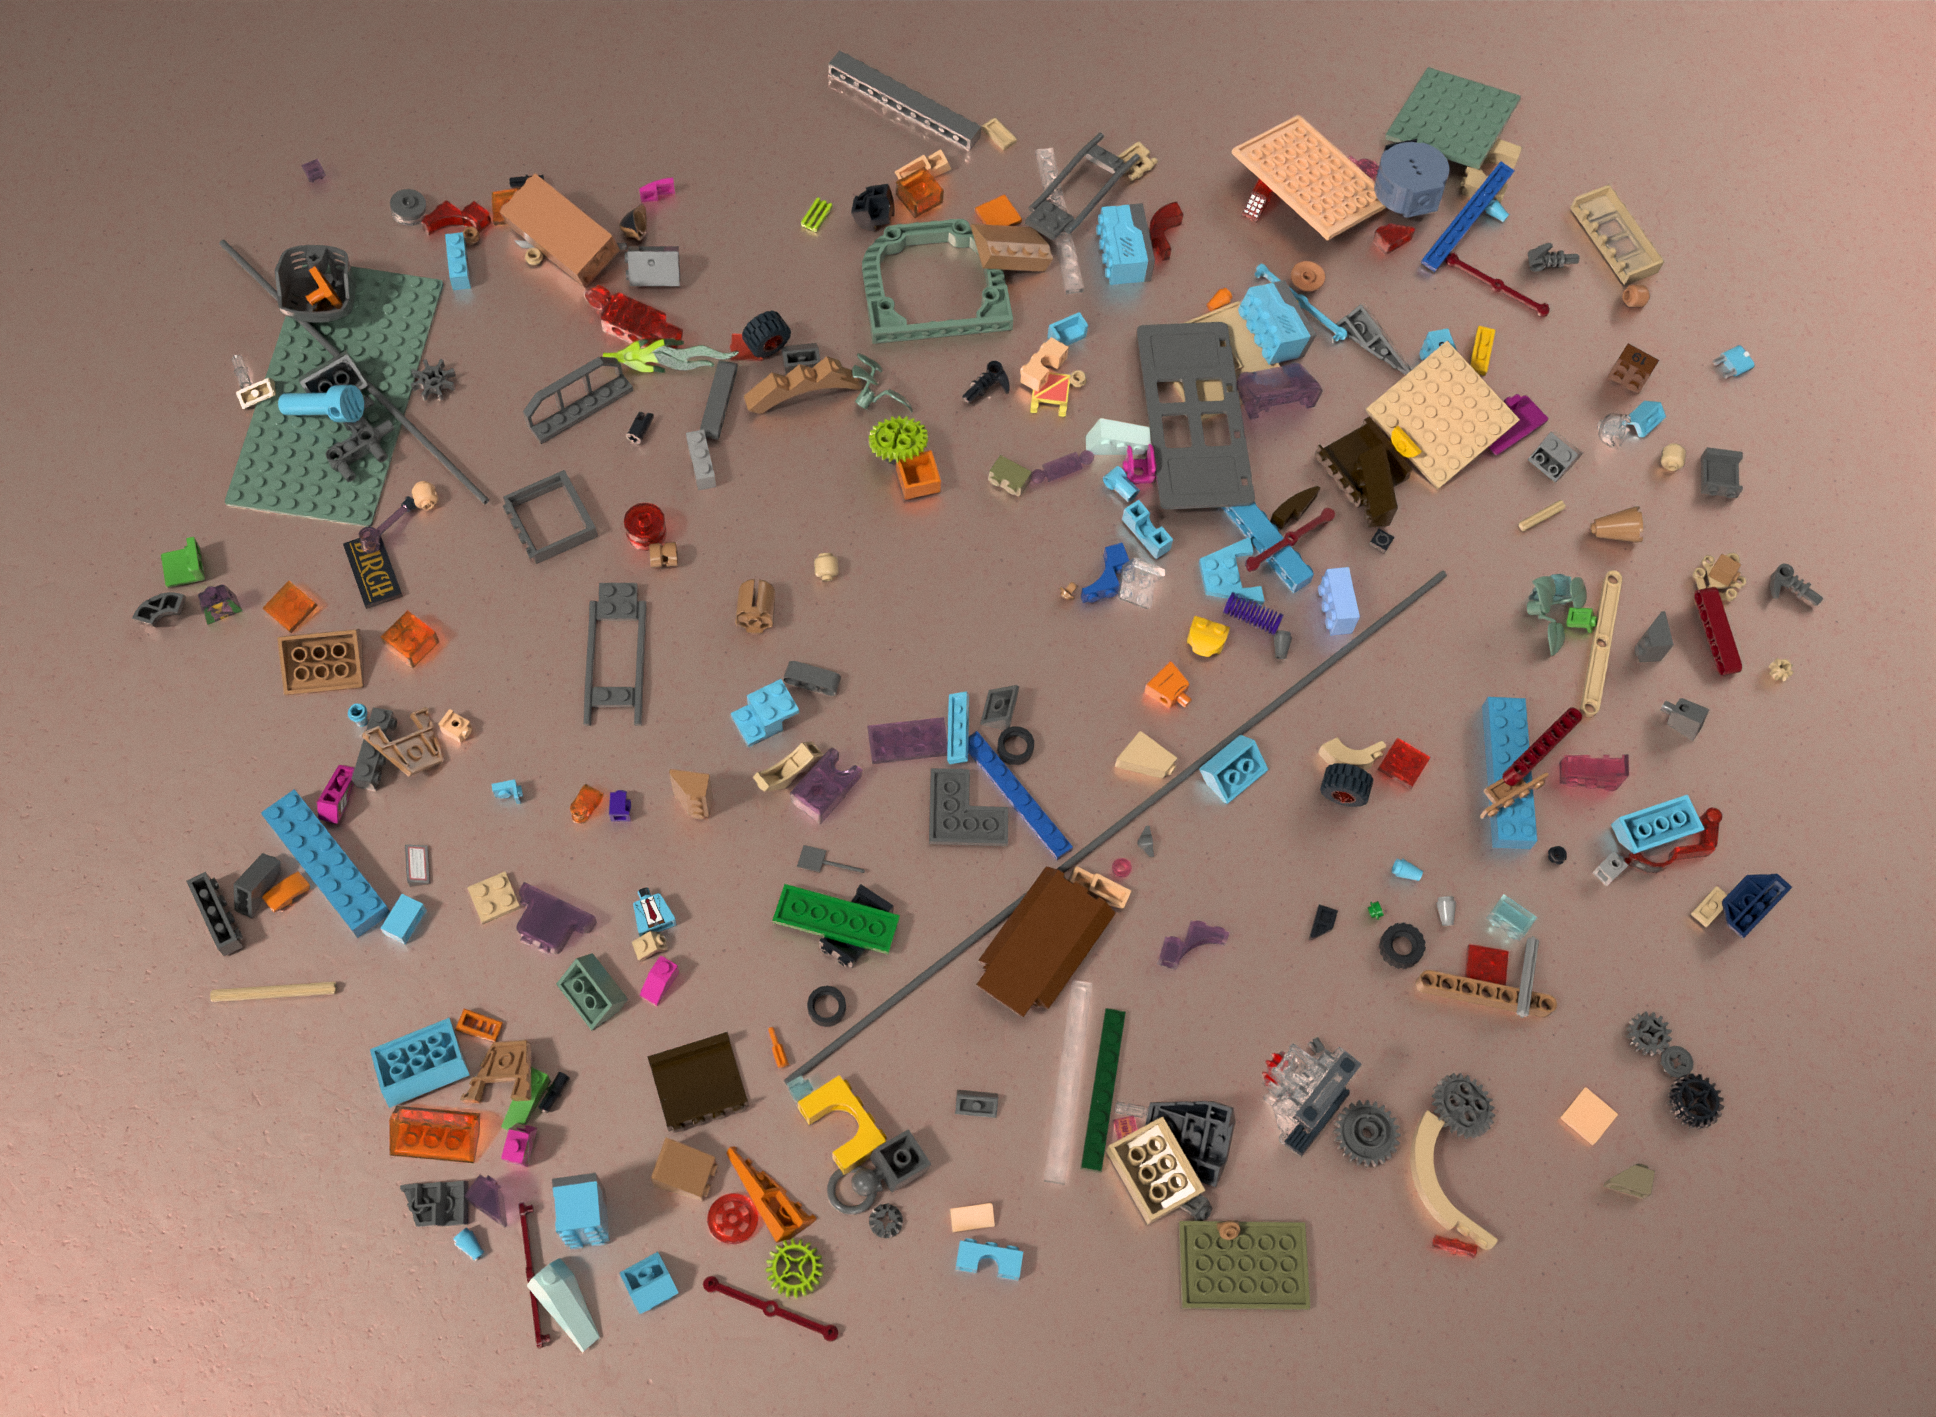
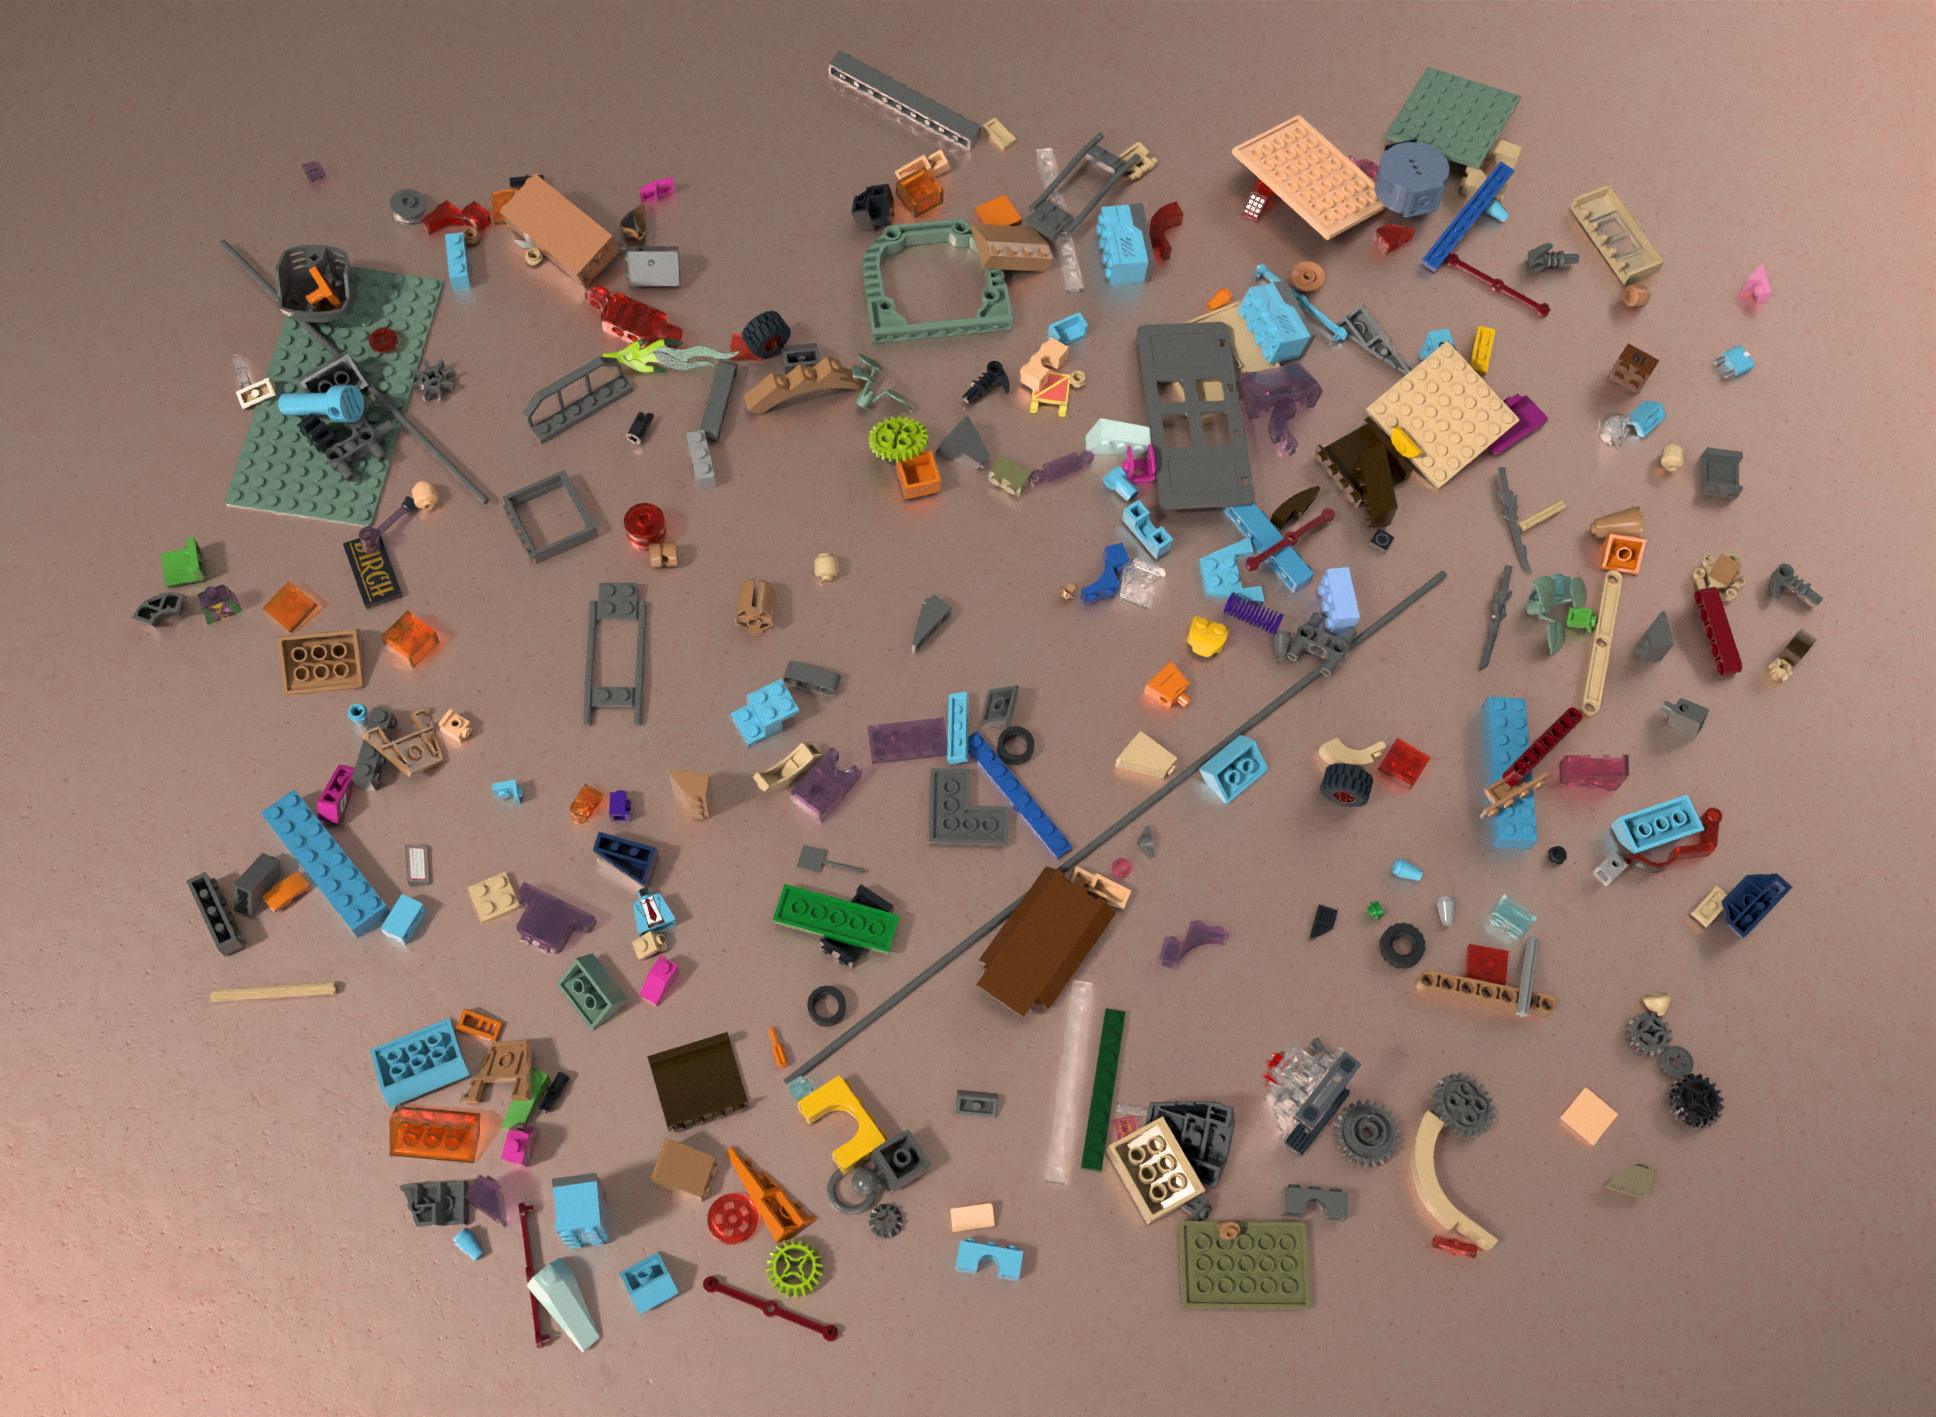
lime tile [801,197,833,232] -> none
slope [1528,431,1583,482] -> none
none -> black gear [297,413,337,454]
none -> clear red gear [369,328,399,354]
none -> dark blue wedge [592,832,659,888]
none -> dark grey slope [912,594,951,654]
none -> dark grey slope [936,415,990,470]
none -> clear purple arch [1268,394,1298,456]
none -> dark grey arch [1281,1184,1348,1222]
none -> dark grey piece [1287,612,1357,677]
none -> dark grey sword [1479,565,1513,670]
none -> dark grey sword [1497,467,1532,573]
none -> orange slope [1601,533,1647,574]
none -> tan brick [1643,992,1672,1016]
none -> bright pink slope [1742,264,1772,303]
none -> dark brown slope [1778,628,1817,667]

